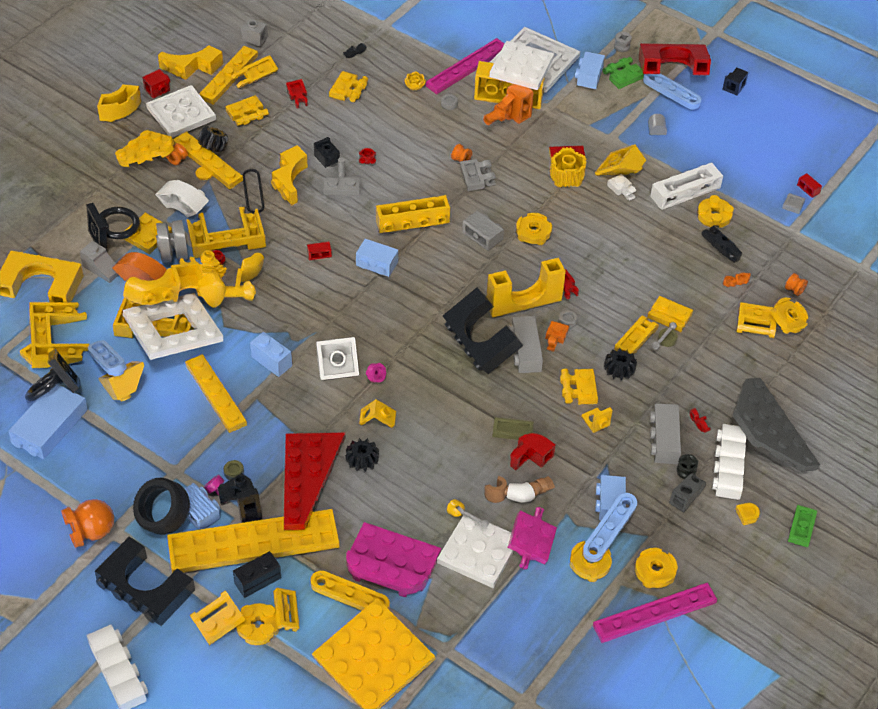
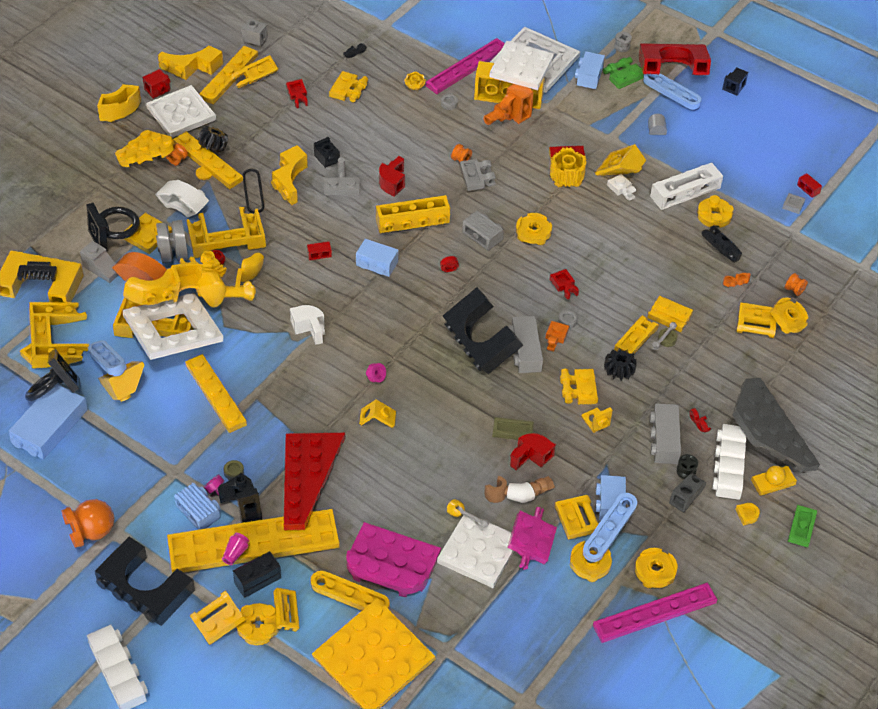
black tyre [133,478,190,534] -> none
yellow plate [225,95,269,126] -> none
light blue brick [250,332,292,377] -> none
white slope [316,337,359,380] -> none
black gear [345,437,379,472] -> none
red plate [359,148,376,164] -> none
yellow arch [486,258,566,318] -> none
none -> black piece [17,261,57,282]
none -> dark pink cone [222,532,249,565]
none -> white brick [290,305,325,345]
none -> red brick [379,156,405,197]
none -> red tile [440,256,459,272]
none -> yellow plate [555,495,599,540]
none -> yellow tile [751,465,797,496]

